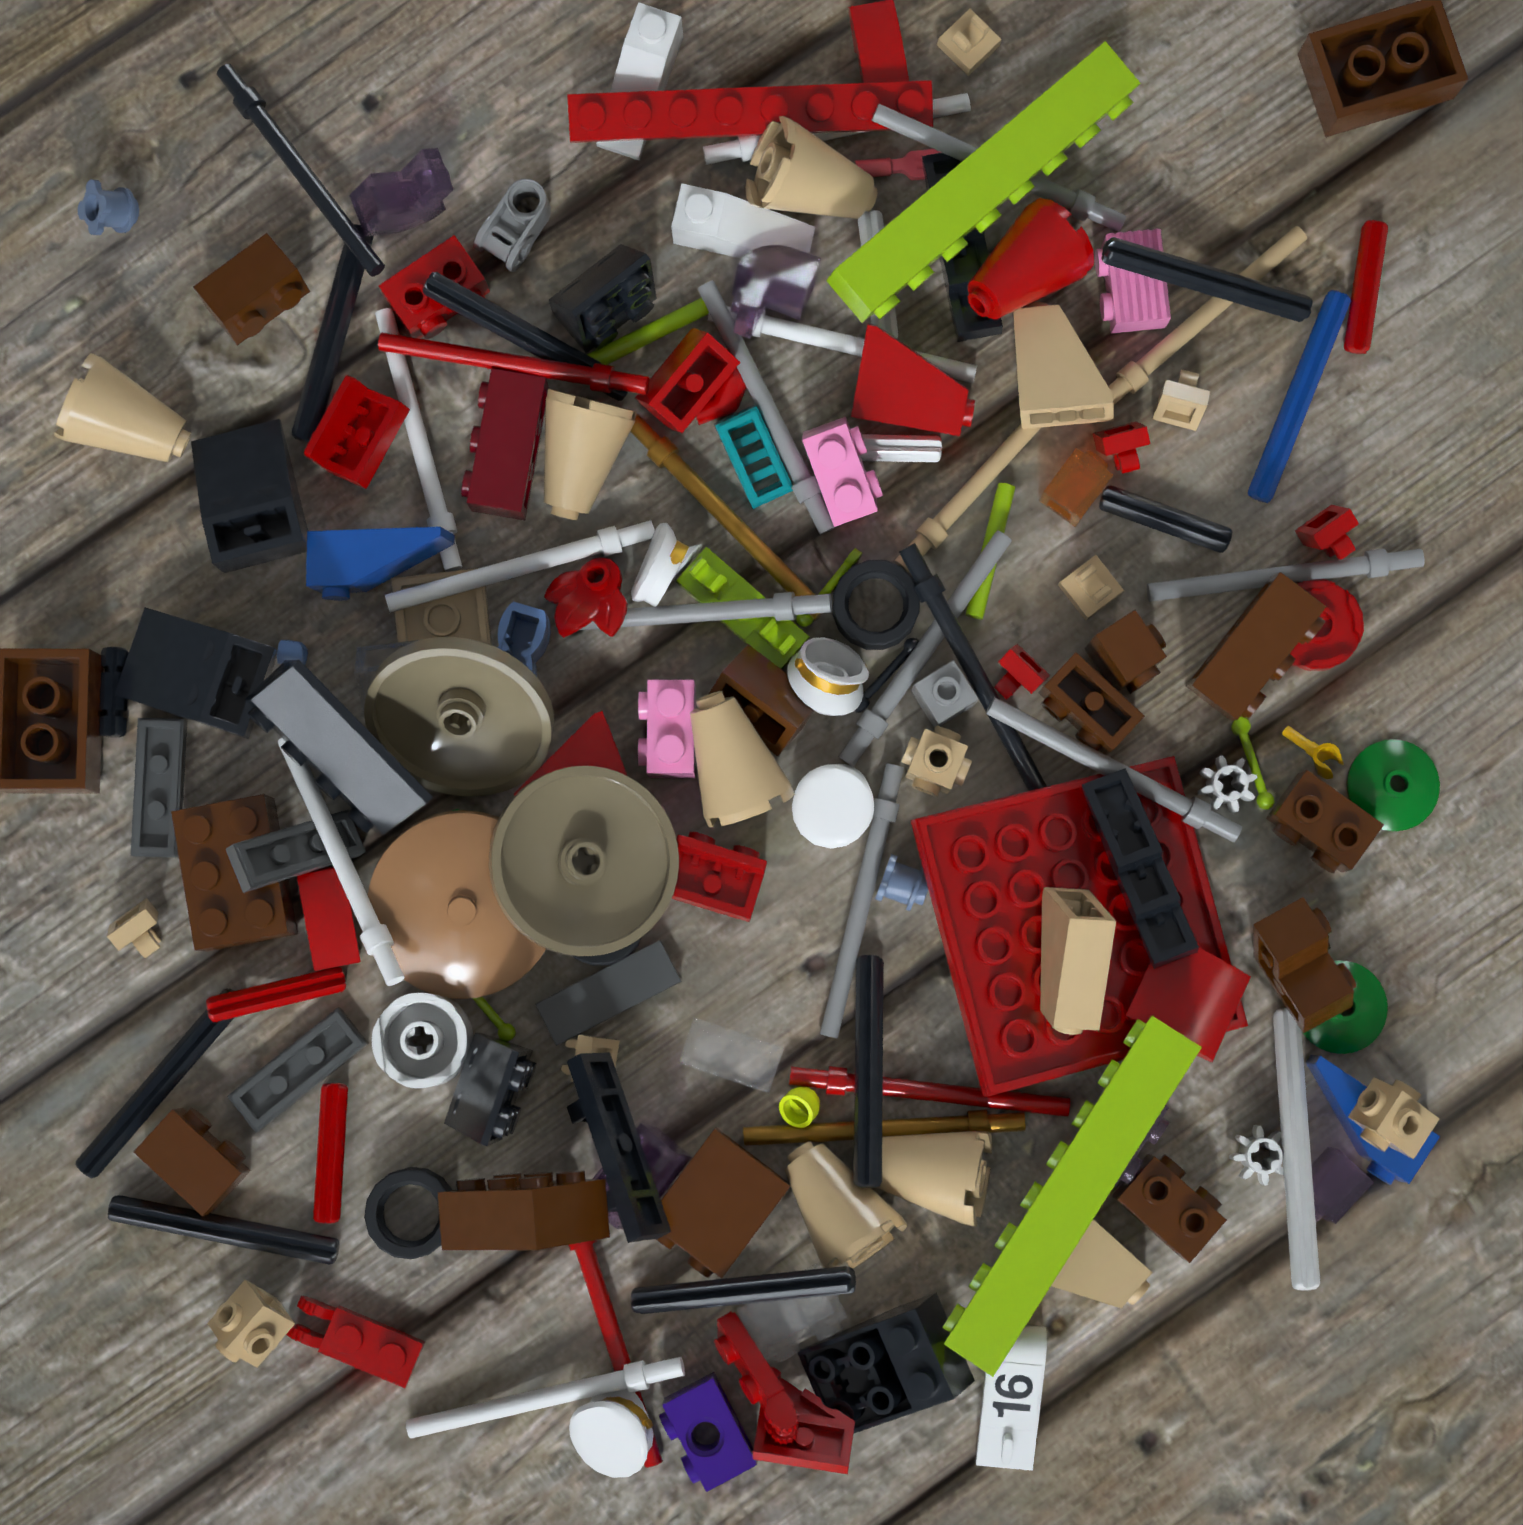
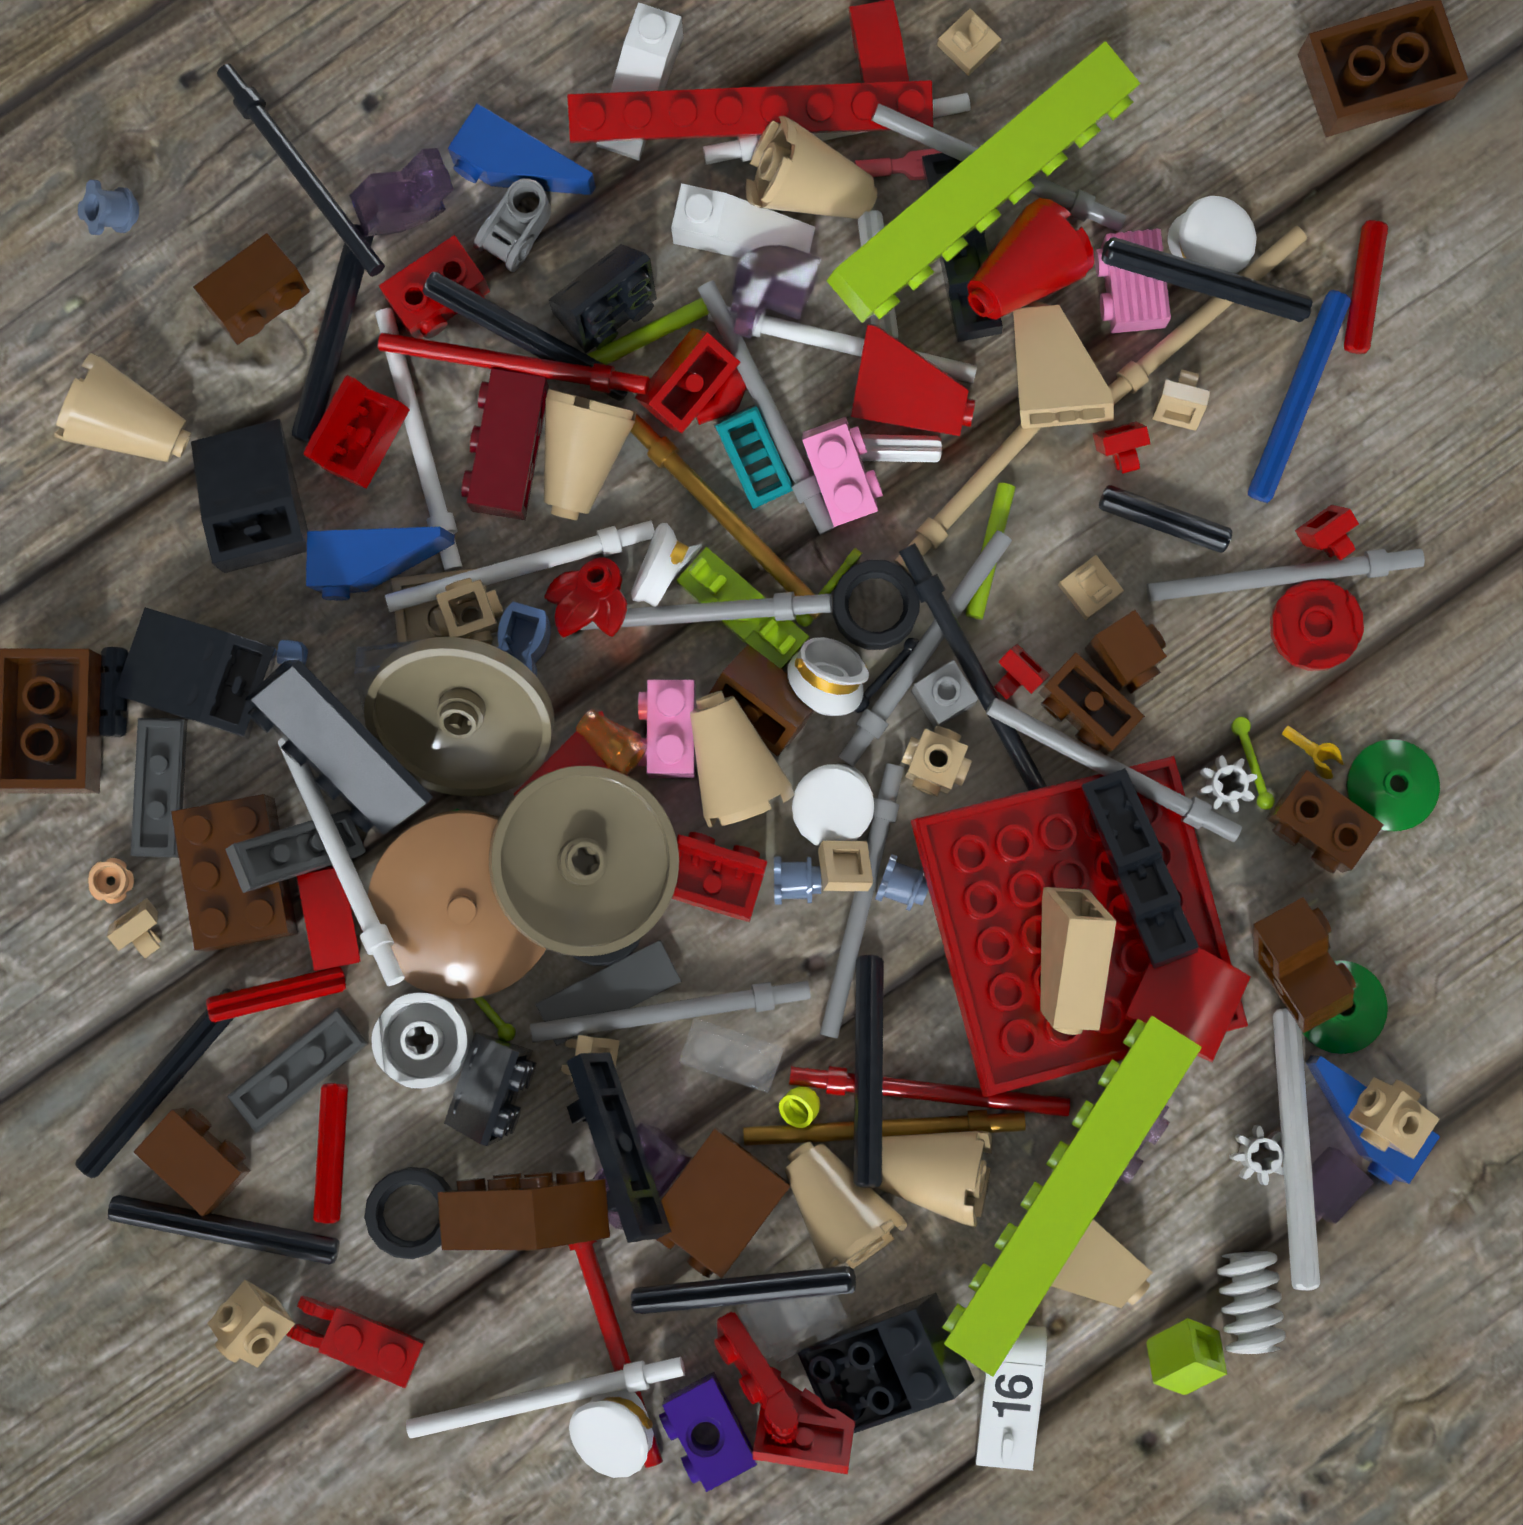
clear orange brick [1039,448,1113,528] -> none
reddish brown brick [1112,1154,1227,1263] -> none
reddish brown brick [1186,572,1326,720] -> none
none -> light nougat plate [88,858,134,904]
none -> tan brick [433,578,504,643]
none -> blue slope [448,103,596,195]
none -> light grey bar [530,981,811,1043]
none -> clear orange cone [576,709,647,775]
none -> sand blue brick [774,856,821,905]
none -> tan tile [818,841,873,891]
none -> lime panel [1146,1318,1227,1395]
none -> white piece [1168,196,1257,274]
none -> white piece [1217,1251,1286,1354]

